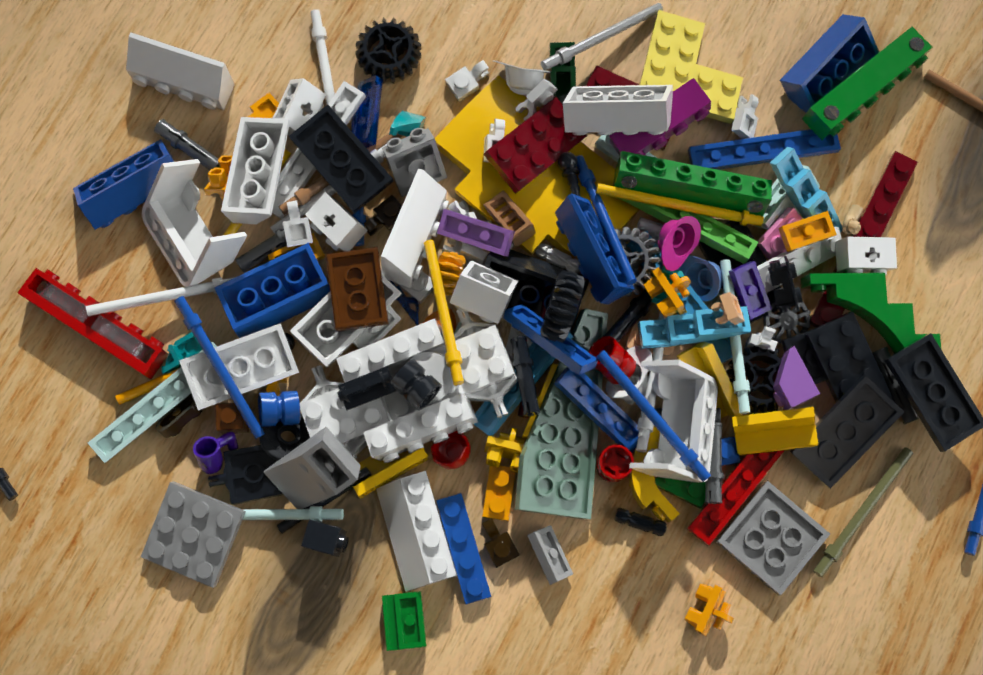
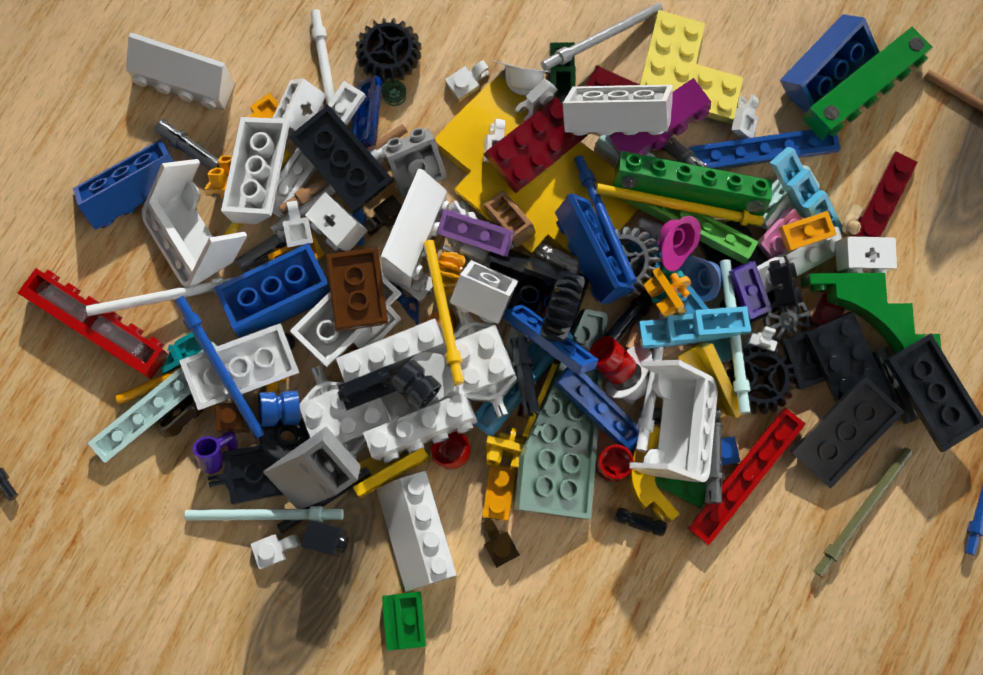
light grey plate [141,481,246,588] -> none
teal slope [389,111,426,137] -> none
blue plate [436,493,491,604] -> none
light grey plate [527,525,573,585] -> none
black bar [558,152,580,196] -> none
blue bar [597,350,711,482] -> none
light orange hips [685,584,734,637] -> none
light nougat tile [711,292,745,325] -> none
light grey plate [716,481,830,596] -> none
yellow panel [732,407,818,455] -> none
medium lavender slope [773,346,820,410] -> none
none -> white plate [251,534,301,569]
none -> clear green tile [382,80,407,106]
none -> dark grey pin [663,137,709,168]

